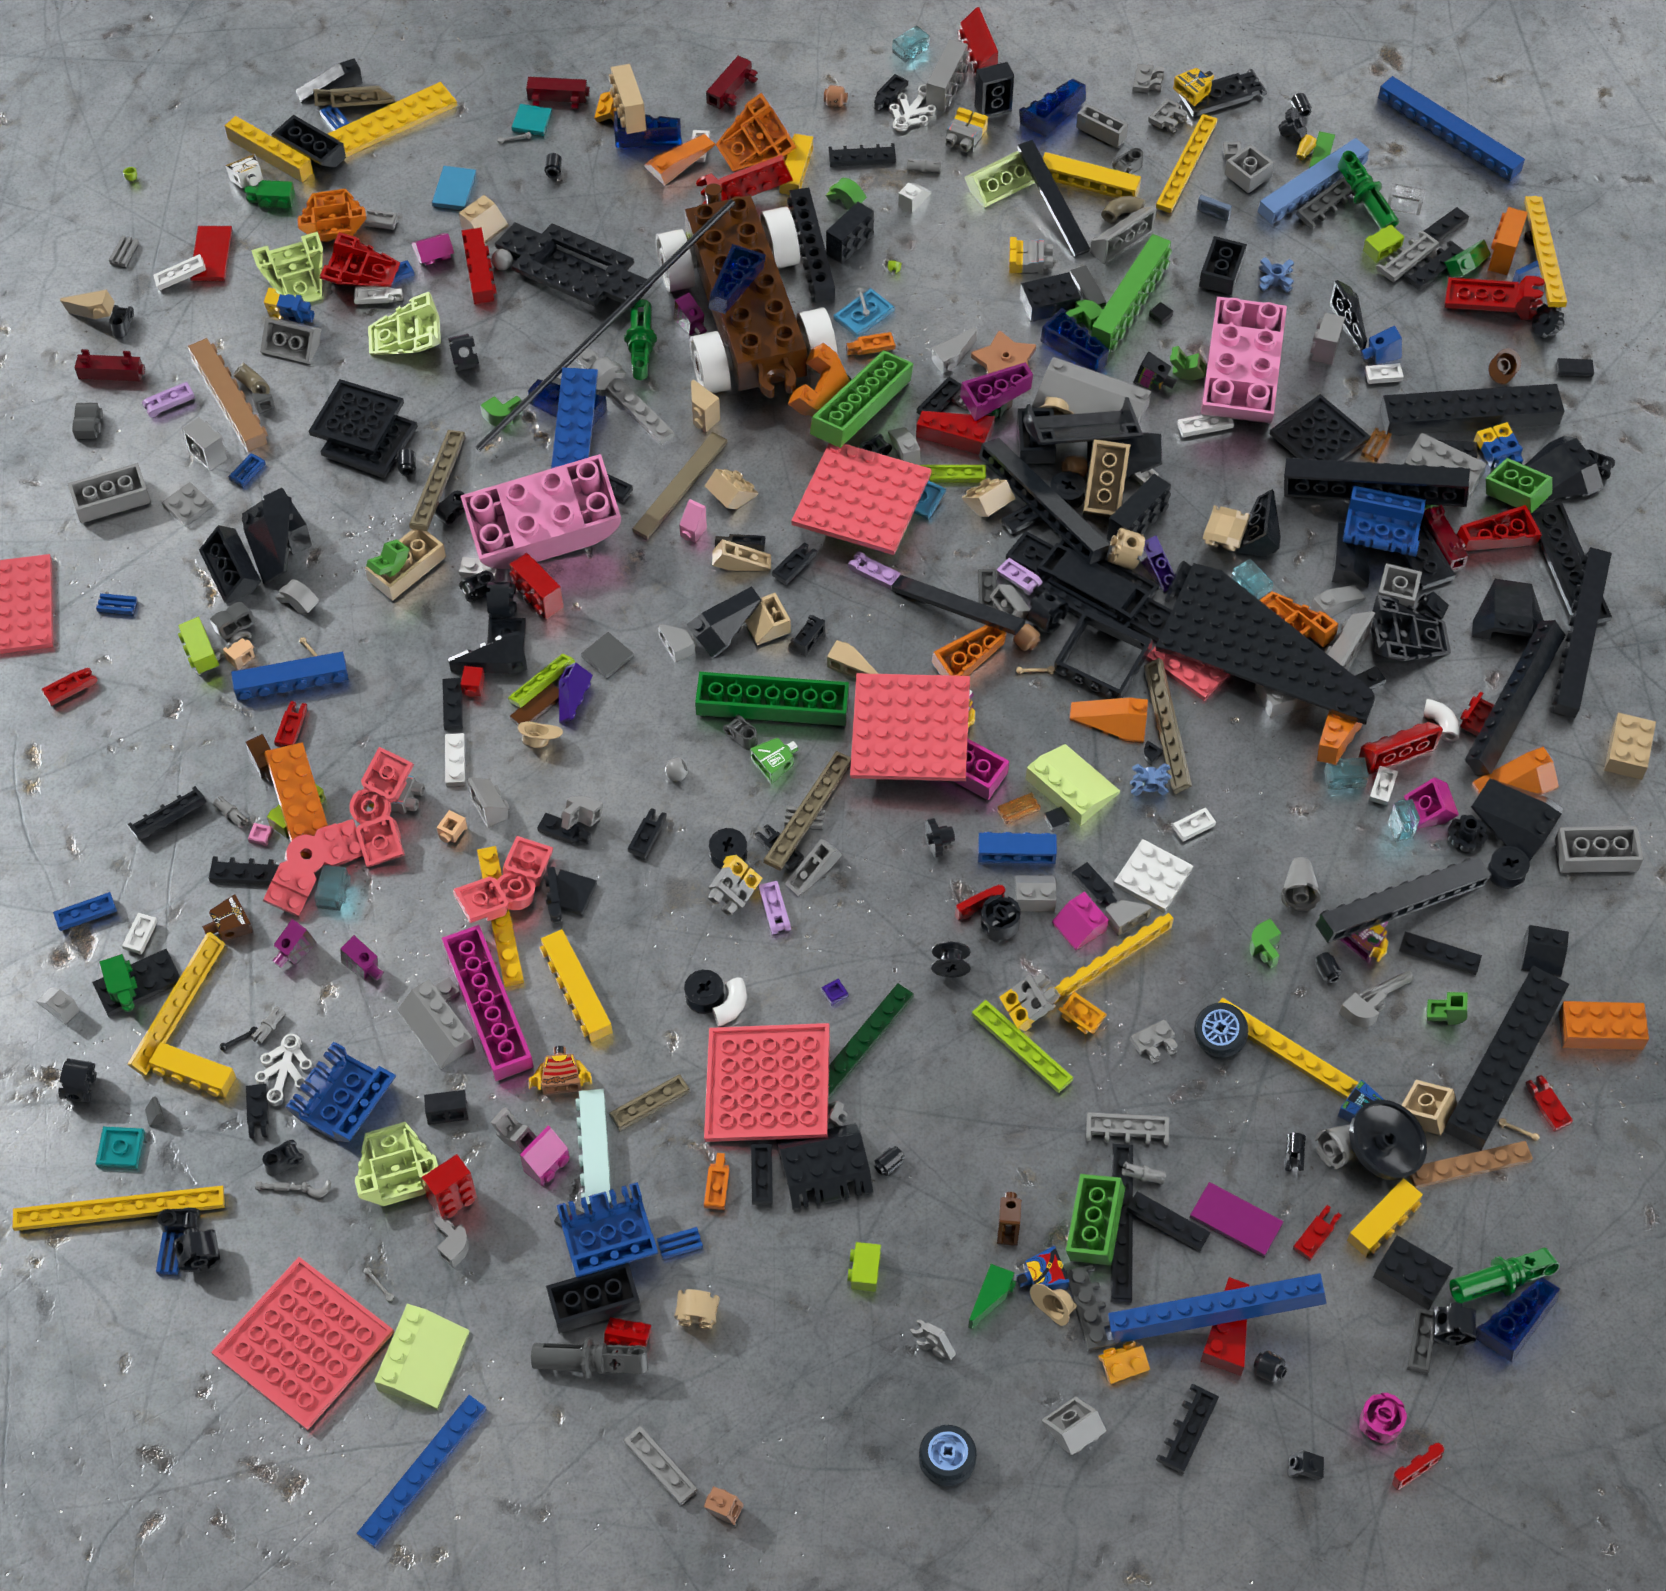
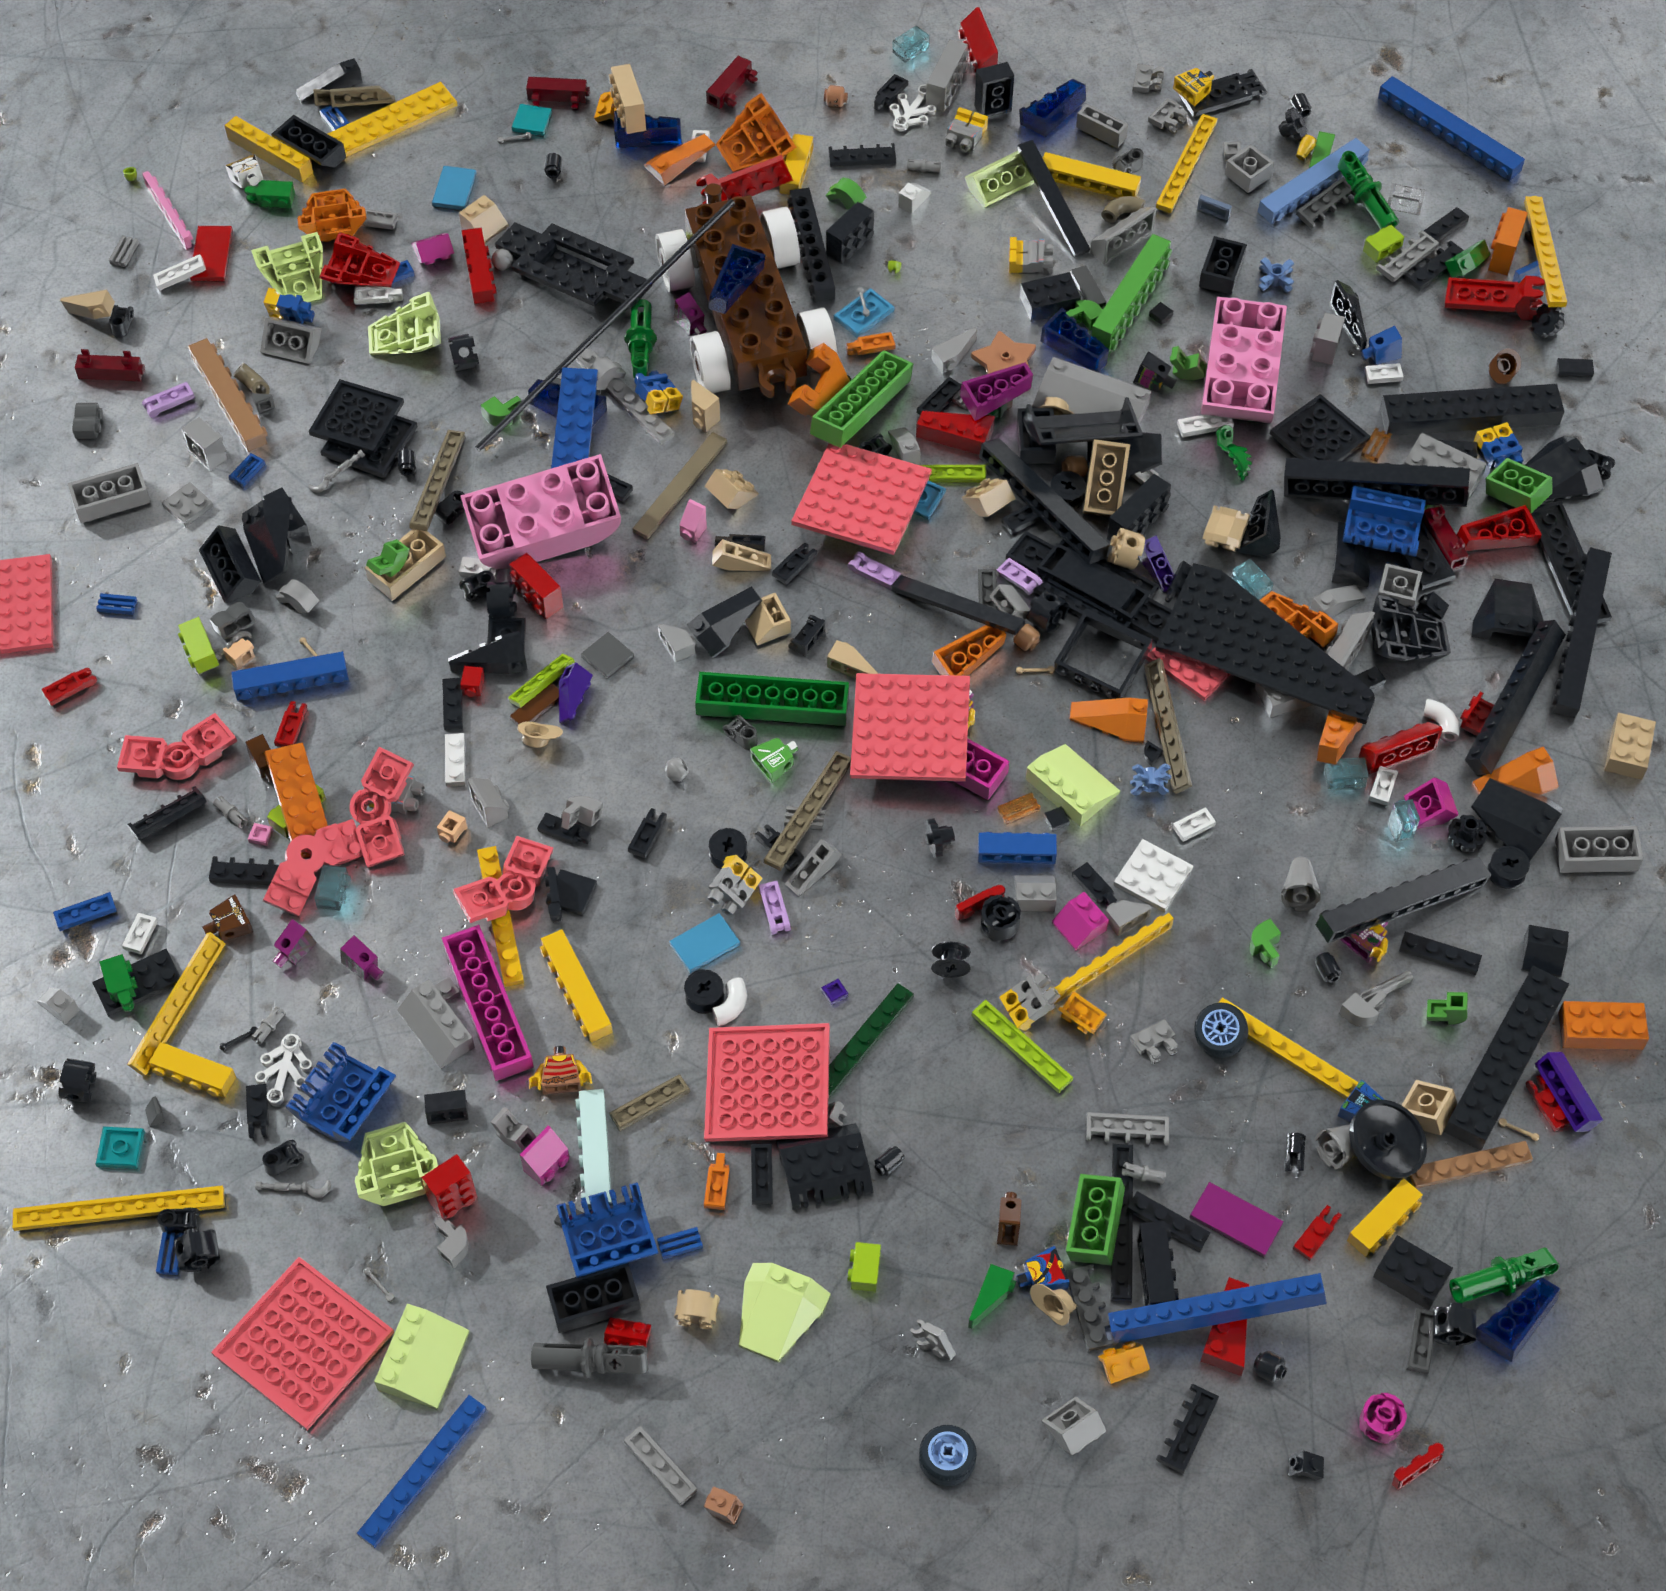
none -> coral plate [117,713,237,780]
none -> bright pink plate [142,171,193,250]
none -> light grey piece [308,450,365,493]
none -> hips [634,370,683,415]
none -> dark azure tile [669,913,740,973]
none -> yellowish green wedge [739,1263,831,1362]
none -> black brick [1137,1221,1179,1306]
none -> green plant [1216,425,1252,481]
none -> dark purple brick [1534,1052,1603,1132]

